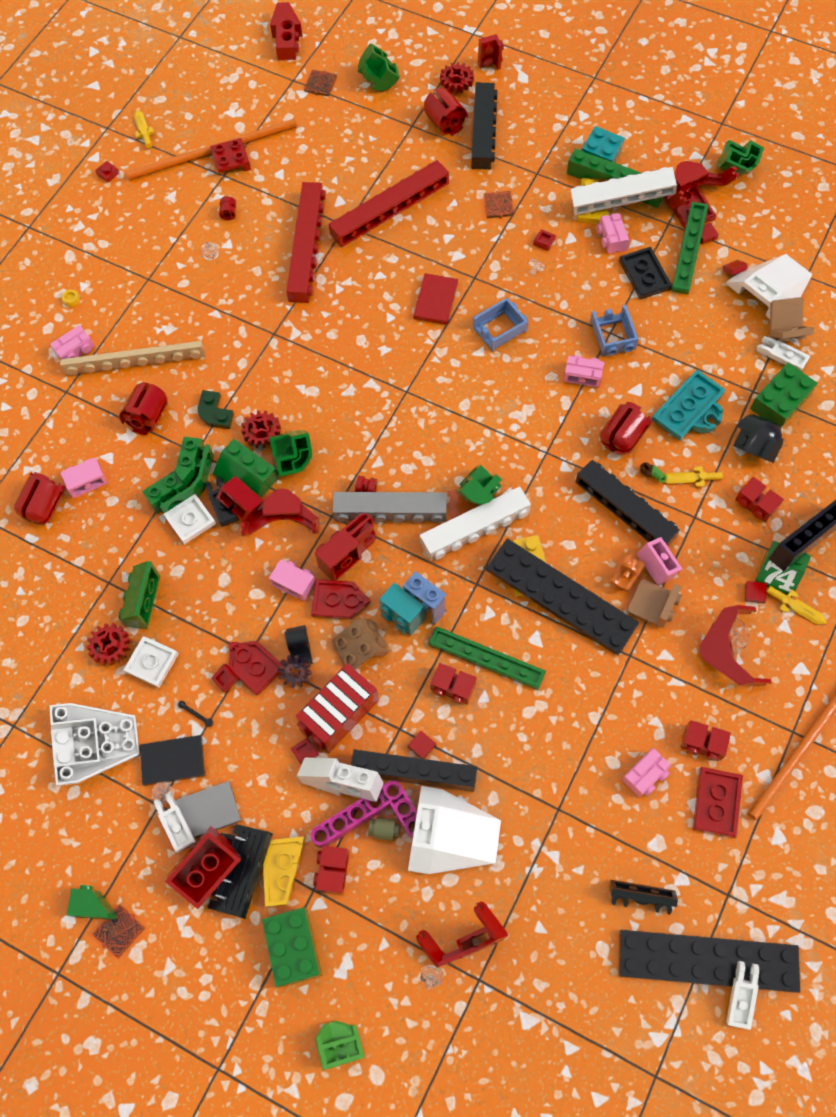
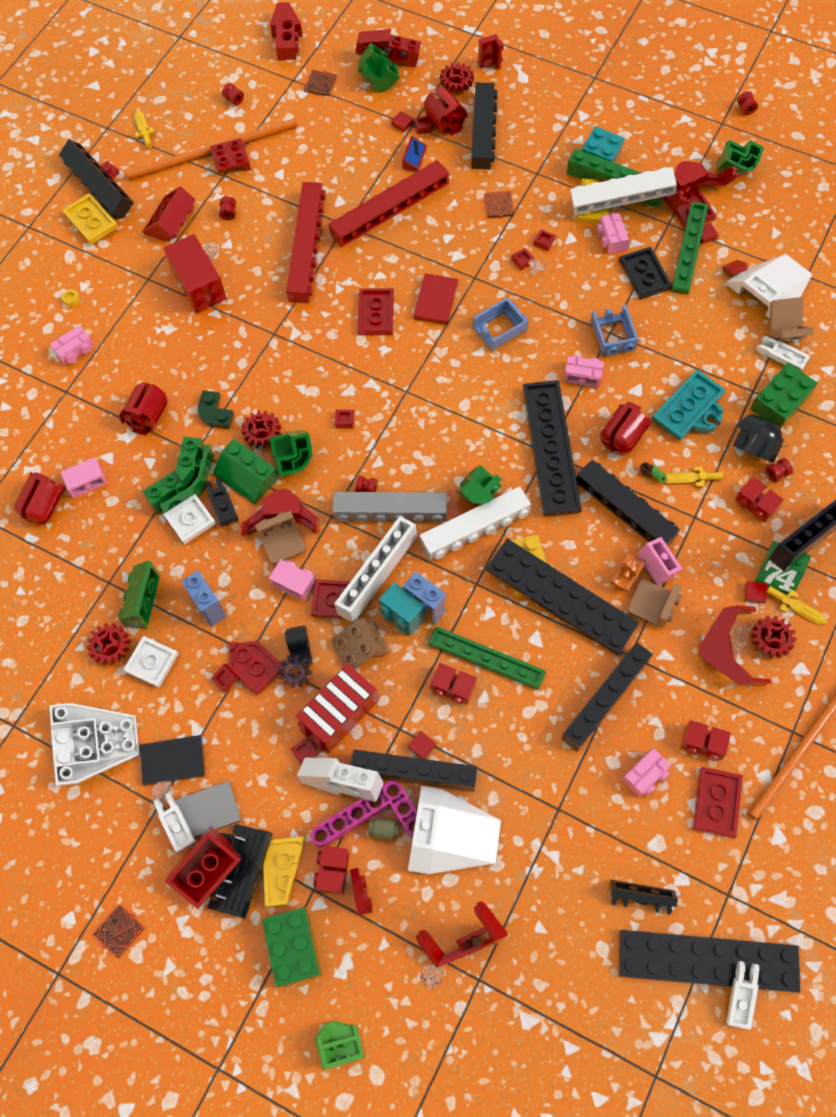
tan plate [60,341,205,375] -> none
green slope [66,885,117,920] -> none
black hinge [178,701,213,727] -> none
red piece [216,476,263,521] -> none
red brick [315,513,376,581] -> none
none -> black brick [59,139,134,218]
none -> yellow plate [62,193,119,245]
none -> red slope [142,186,196,241]
none -> red brick [163,234,227,313]
none -> medium blue window [181,570,227,627]
none -> red wheel [222,83,244,106]
none -> medium nougat bracket [255,511,306,565]
none -> white brick [334,516,417,623]
none -> red tile [335,410,354,429]
none -> red hinge [350,868,372,915]
none -> red brick [355,29,421,67]
none -> red tile [358,288,394,335]
none -> red tile [391,111,414,132]
none -> slope [402,136,427,171]
none -> red tile [414,116,433,134]
none -> red tile [511,248,535,270]
none -> black plate [523,380,582,516]
none -> black brick [562,642,653,752]
none -> red wheel [737,91,758,115]
none -> red gear [750,615,797,659]
none -> red wheel [766,458,793,483]

